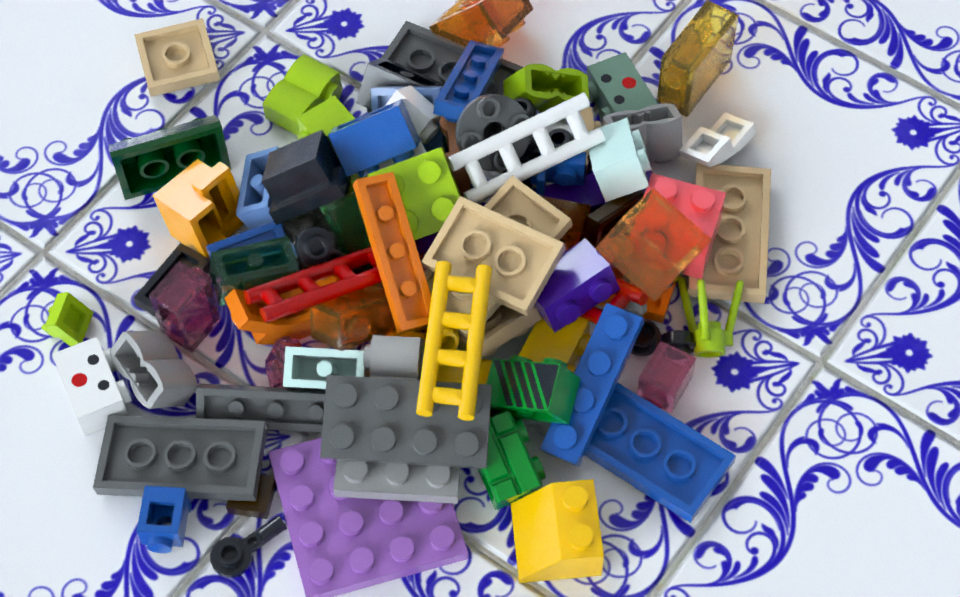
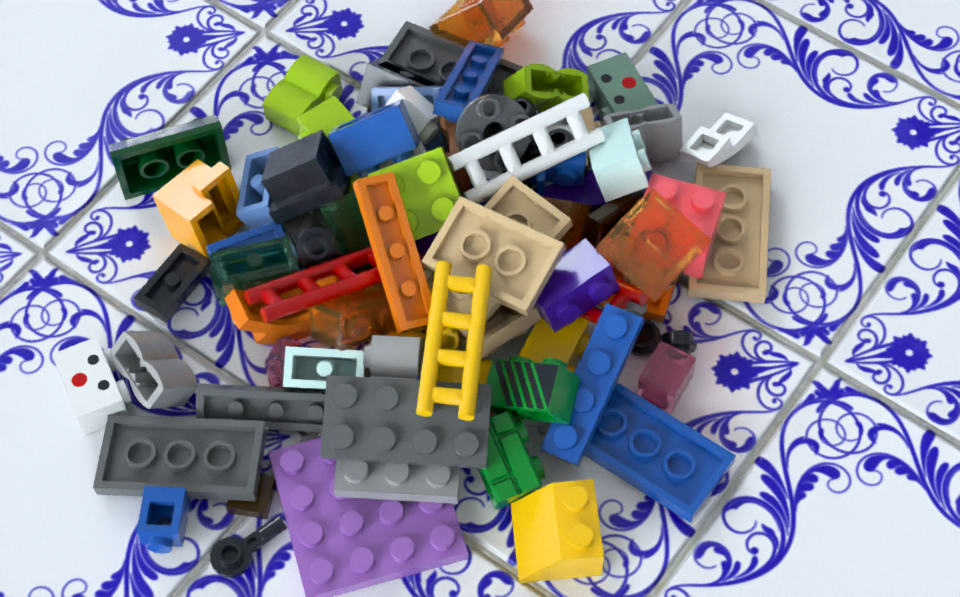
lime tile [41,292,94,346] -> none
tan plate [134,18,220,97] -> none
clear pink brick [149,261,221,353] -> none
clear yellow brick [657,0,739,117] -> none
lime plant [678,276,744,358] -> none

